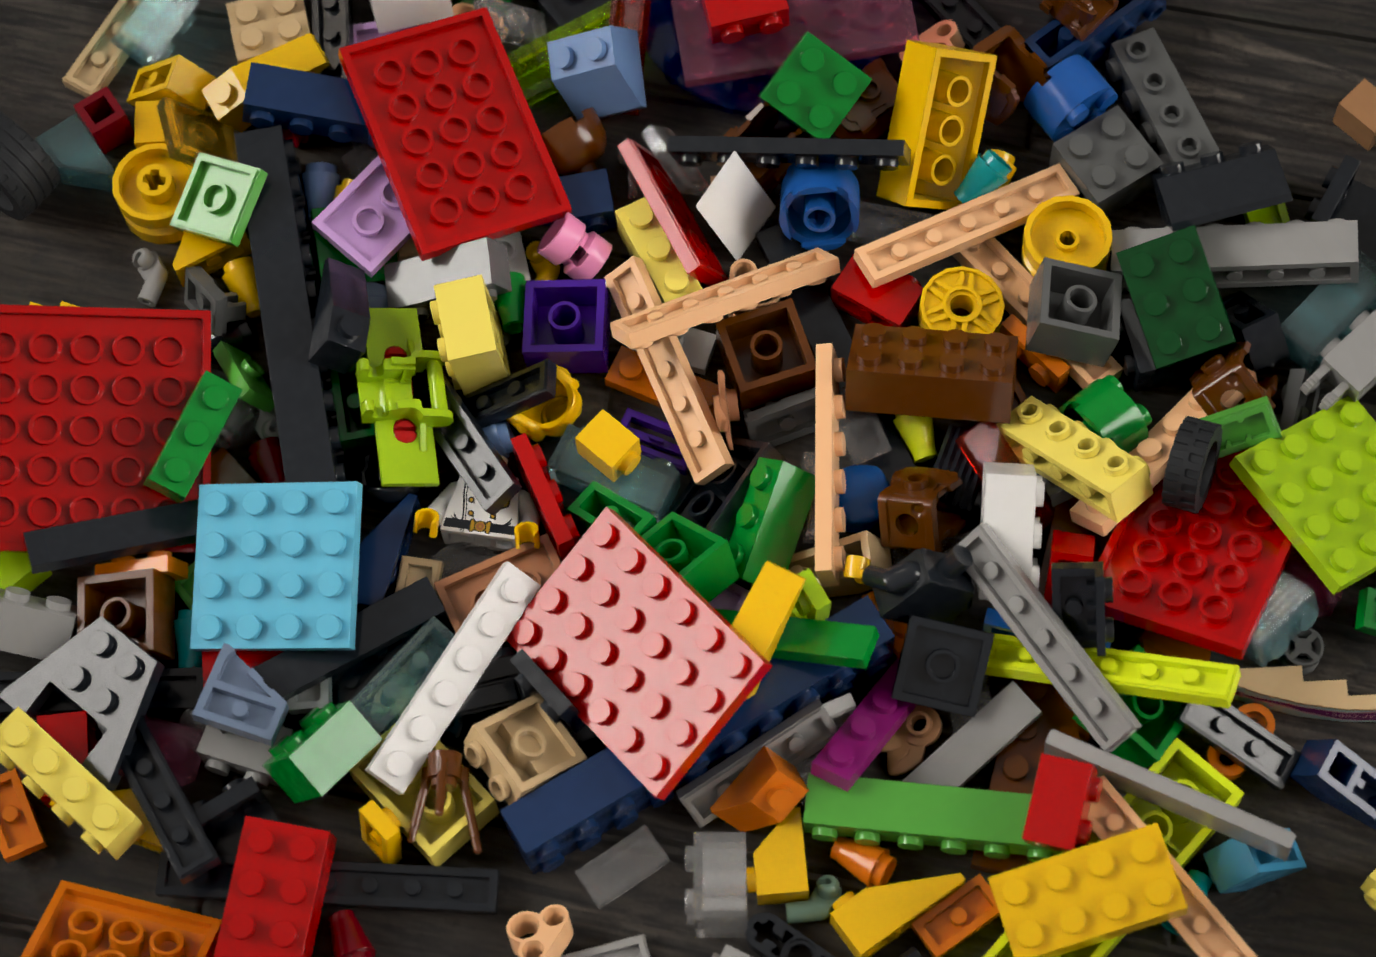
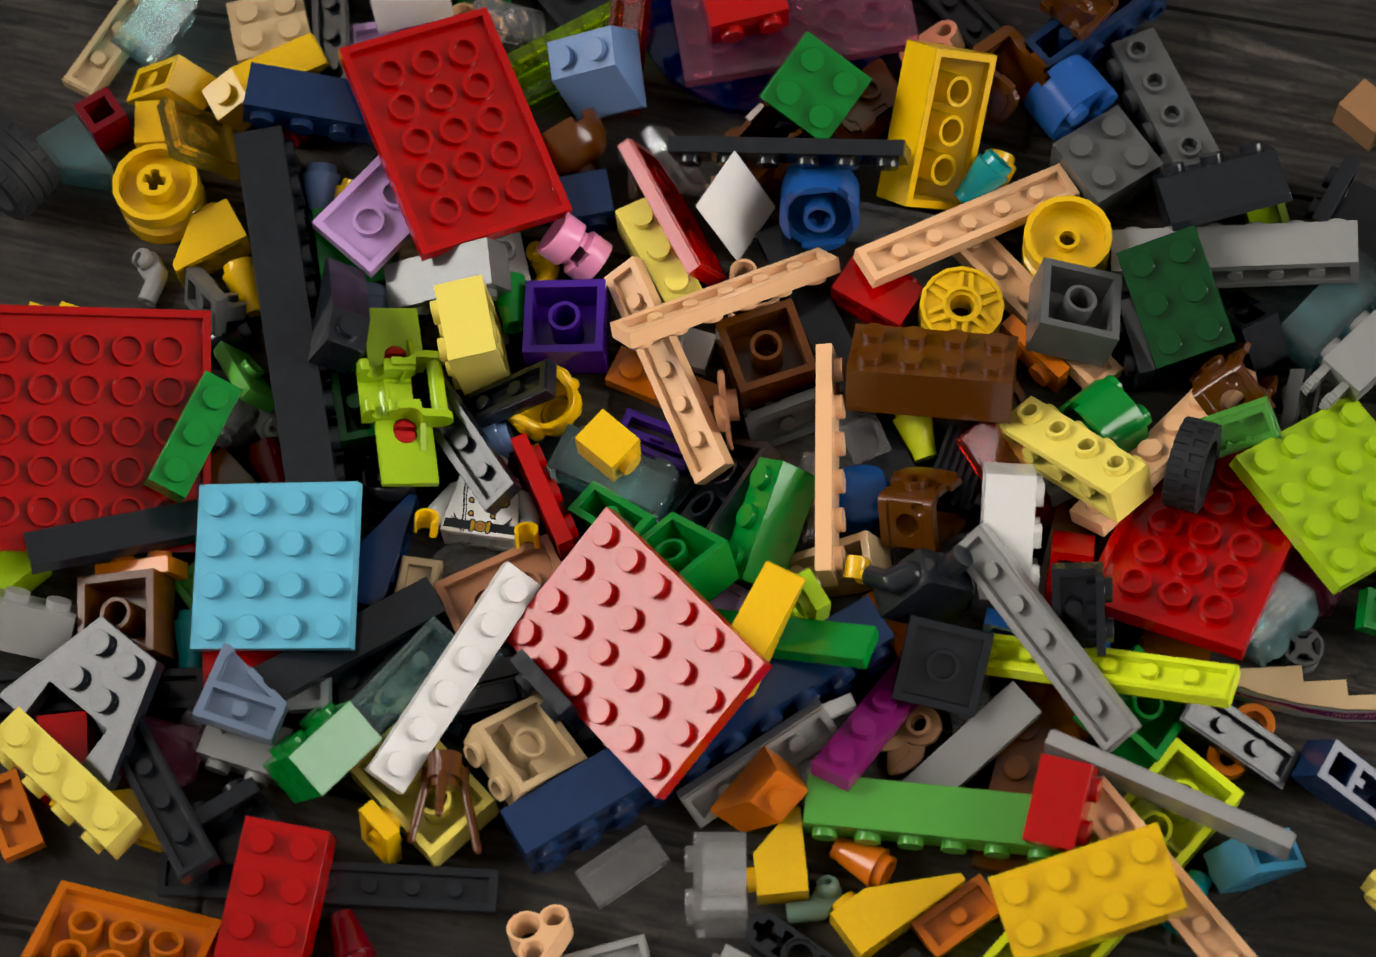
tile [170,152,268,247] -> none

